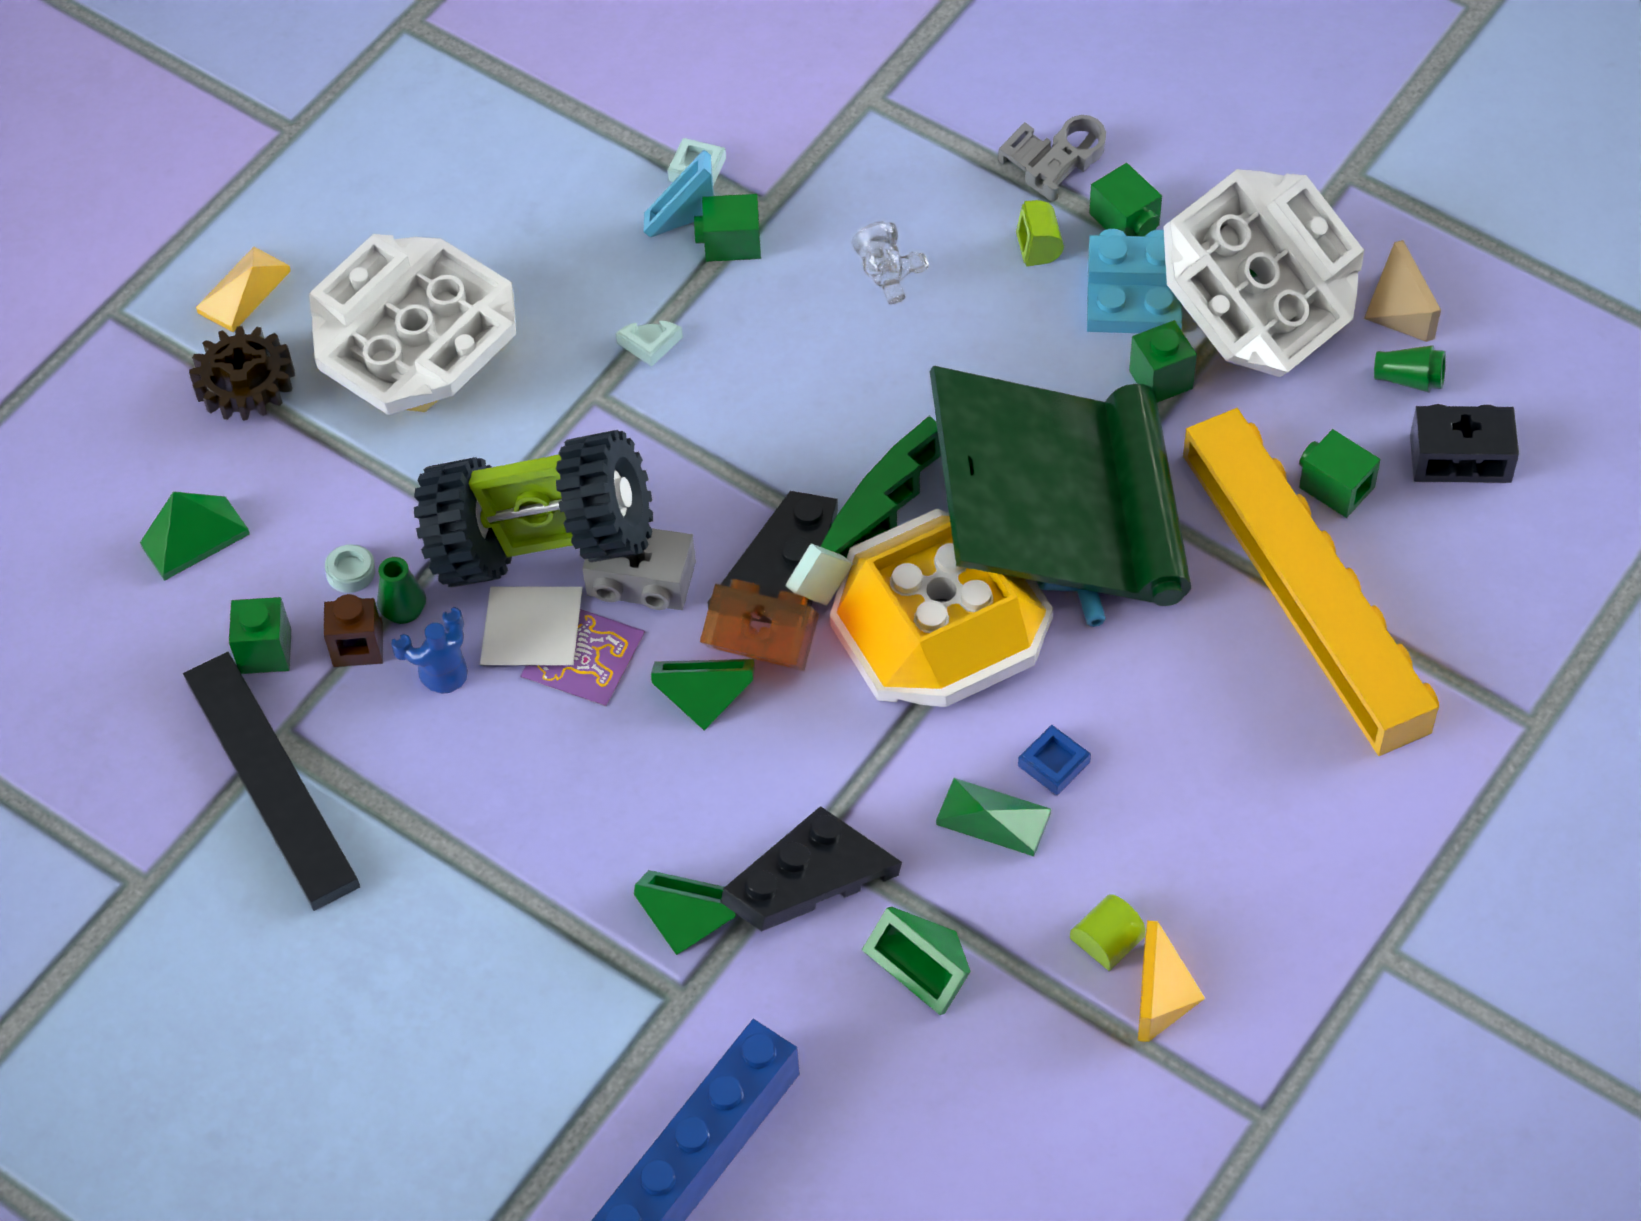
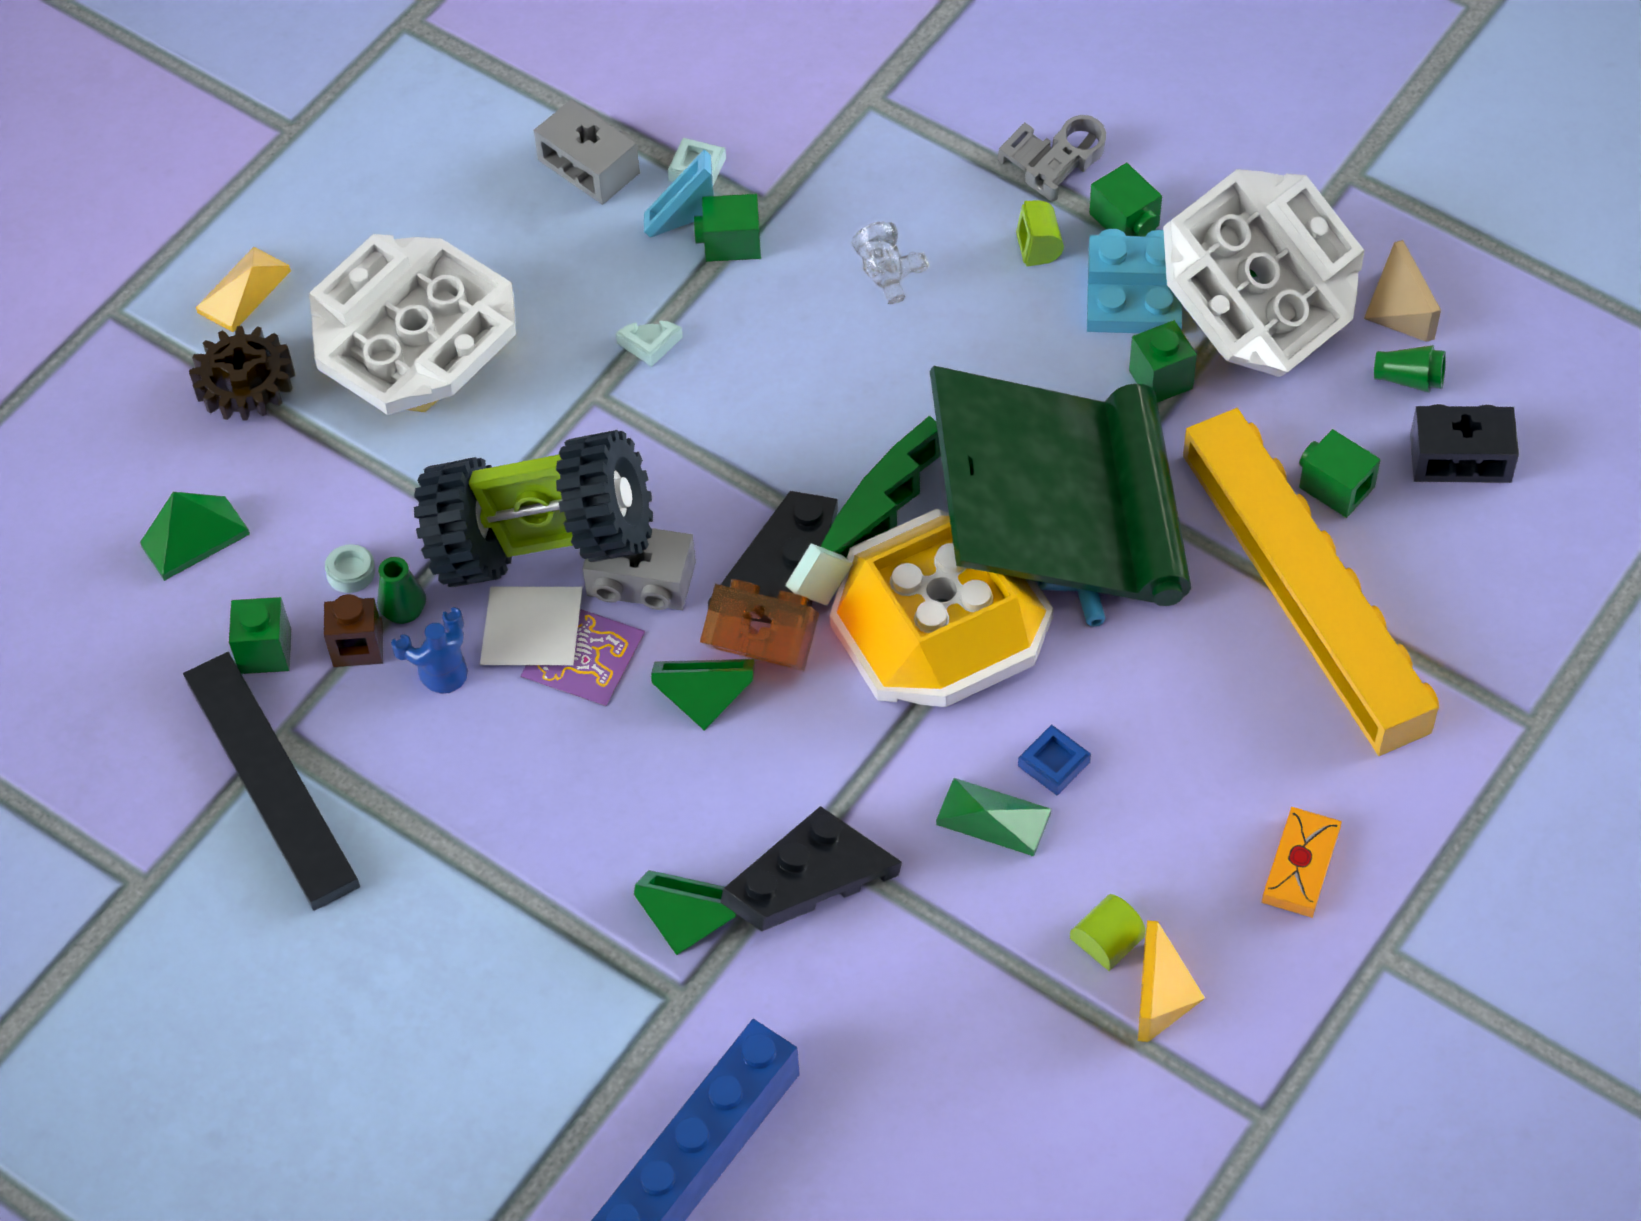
green slope [862,906,971,1015] -> none
none -> light grey brick [533,99,640,205]
none -> light orange tile [1261,806,1342,918]

